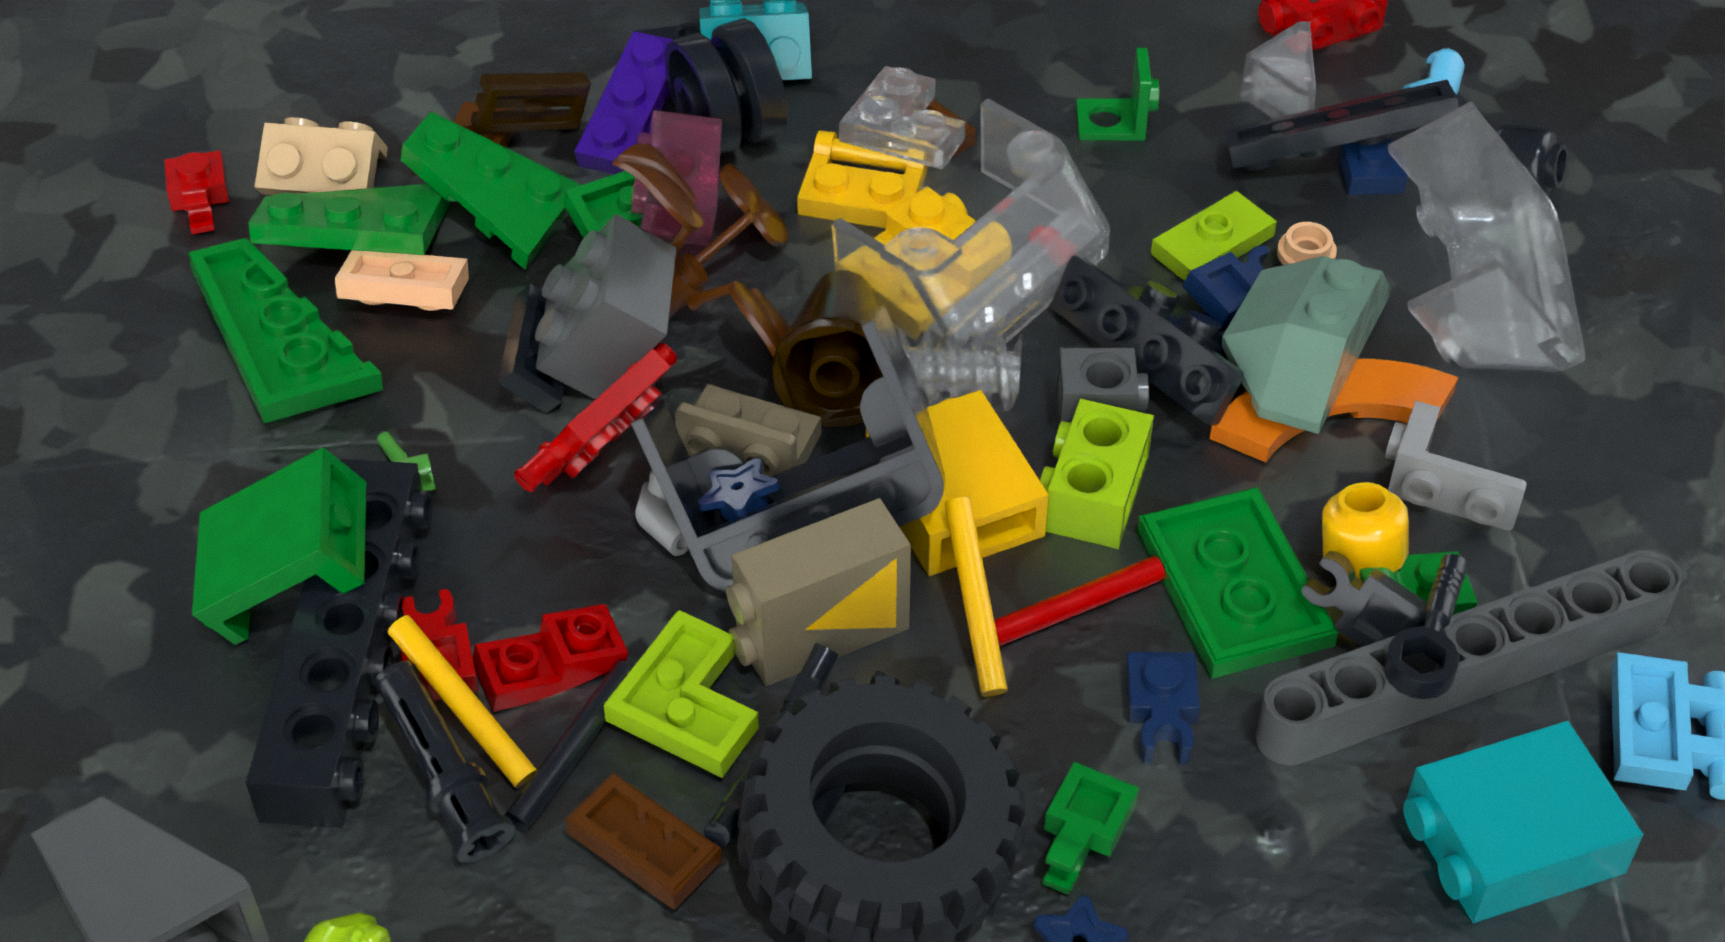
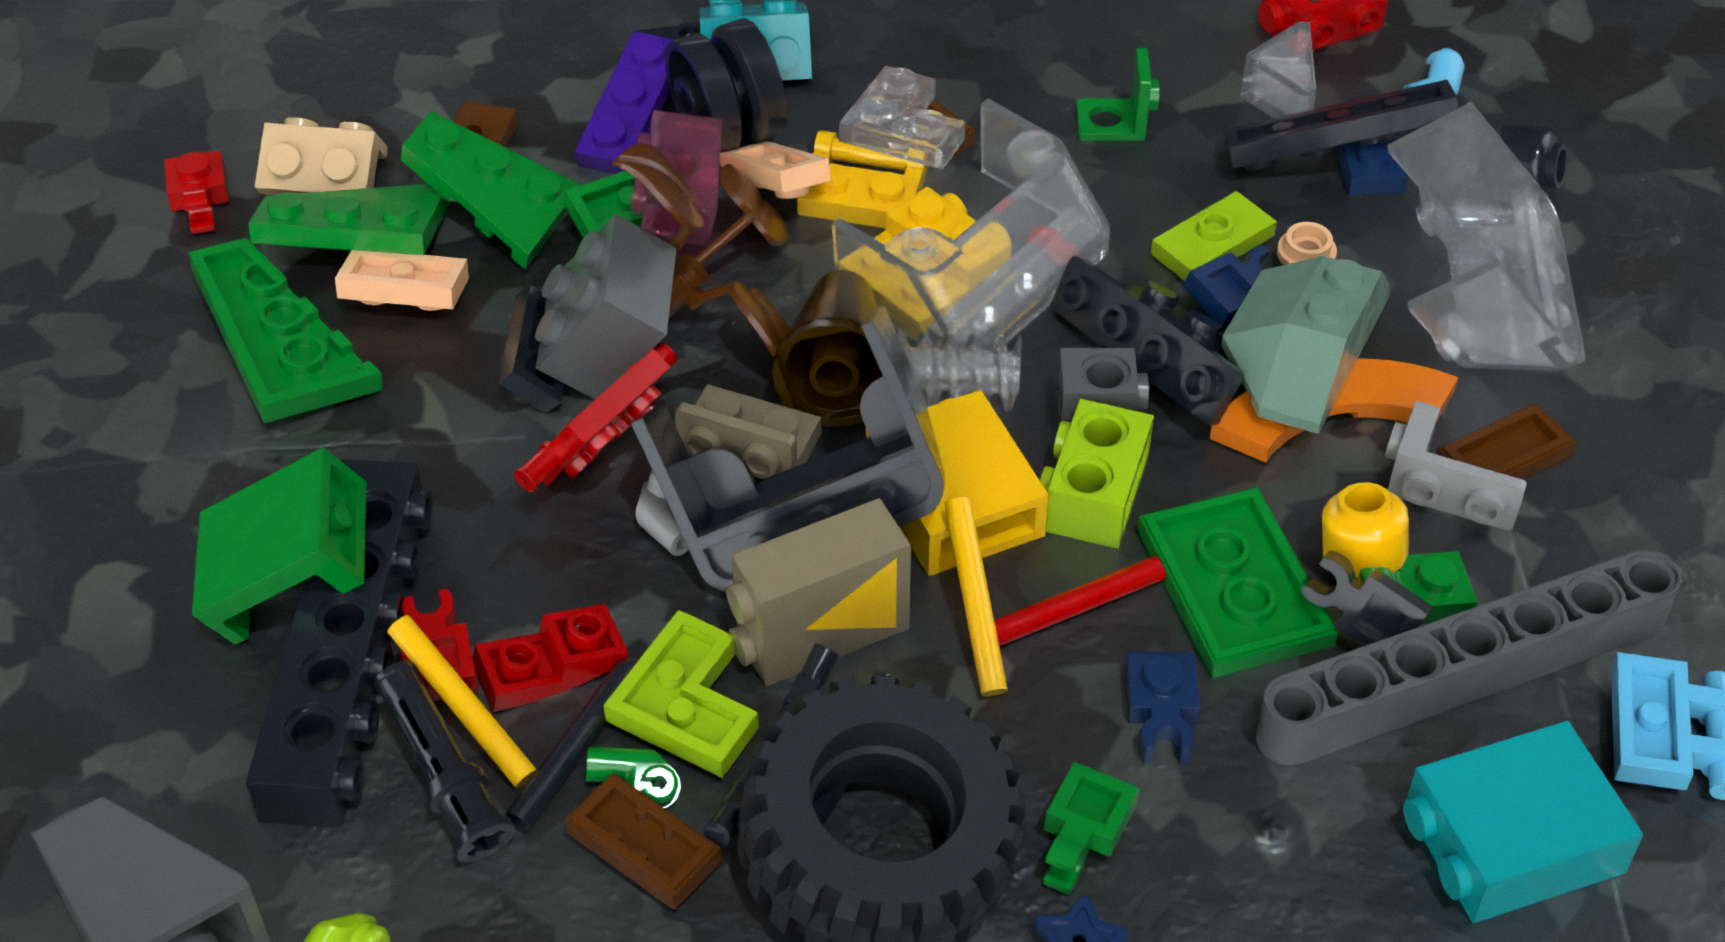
bright green hand [377,432,436,491] -> none
dark brown tile [471,72,591,132] -> none
dark blue plate [698,458,781,520] -> none
black piece [1384,554,1468,700] -> none
none -> green arm [586,747,681,808]
none -> light nougat plate [719,141,831,198]
none -> reddish brown tile [1436,402,1577,480]

